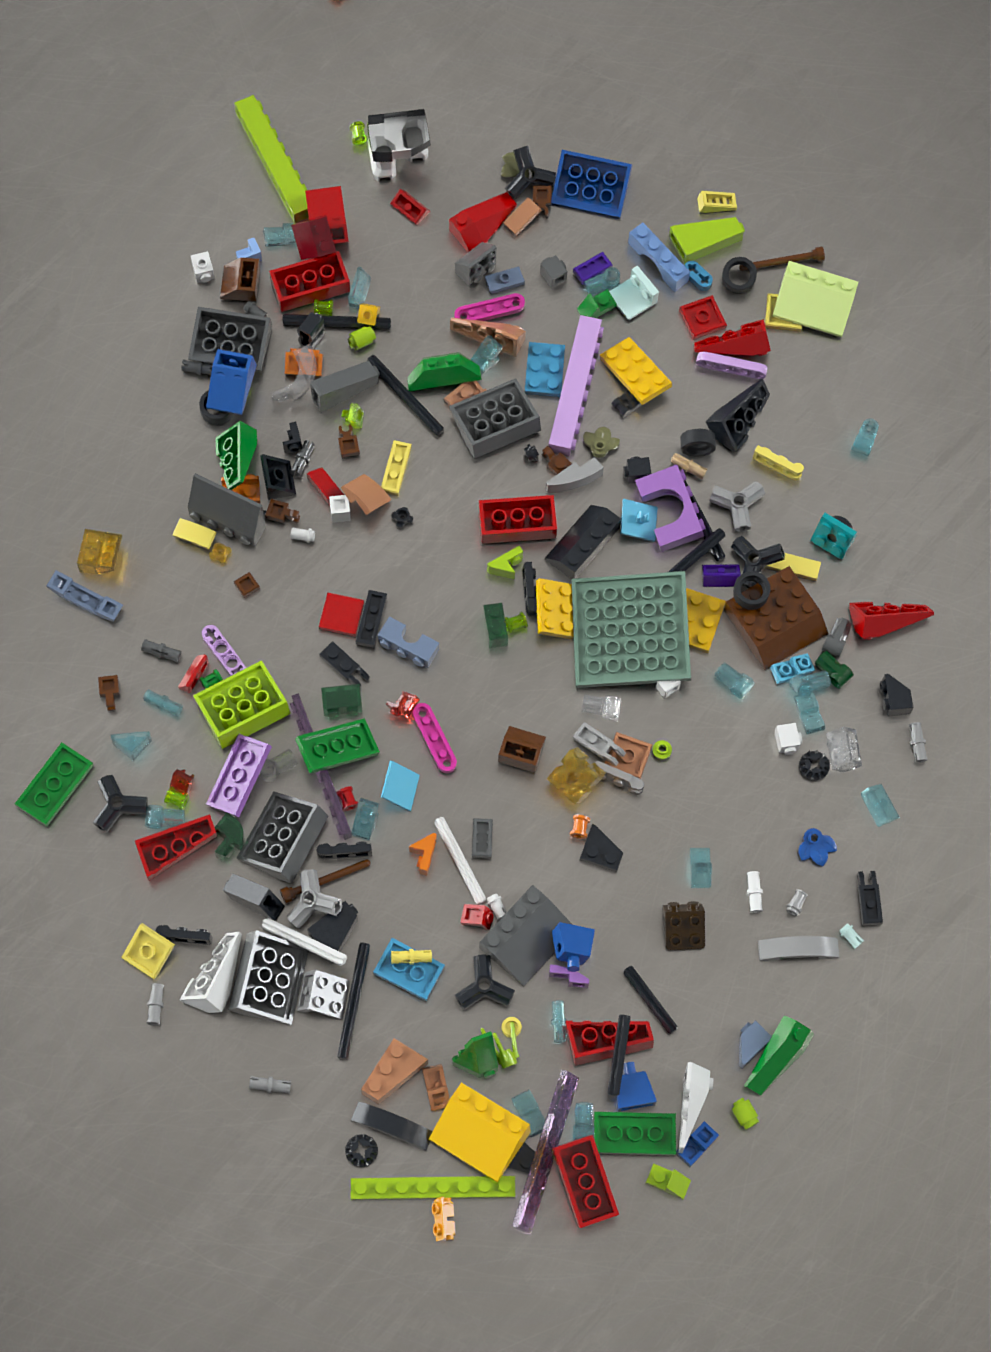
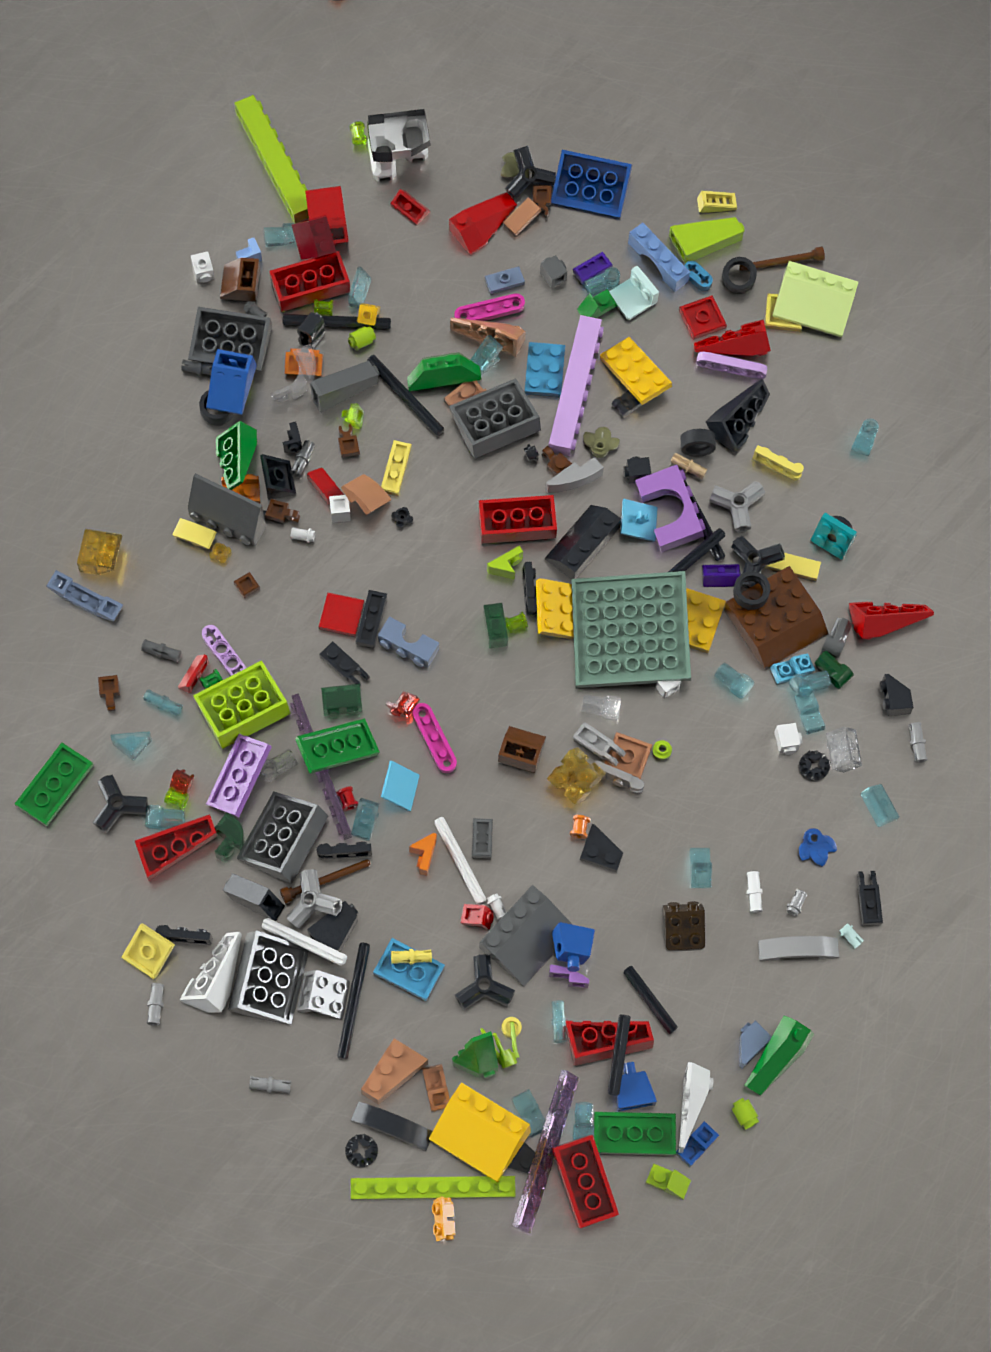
dark grey slope [455,242,497,286] -> none

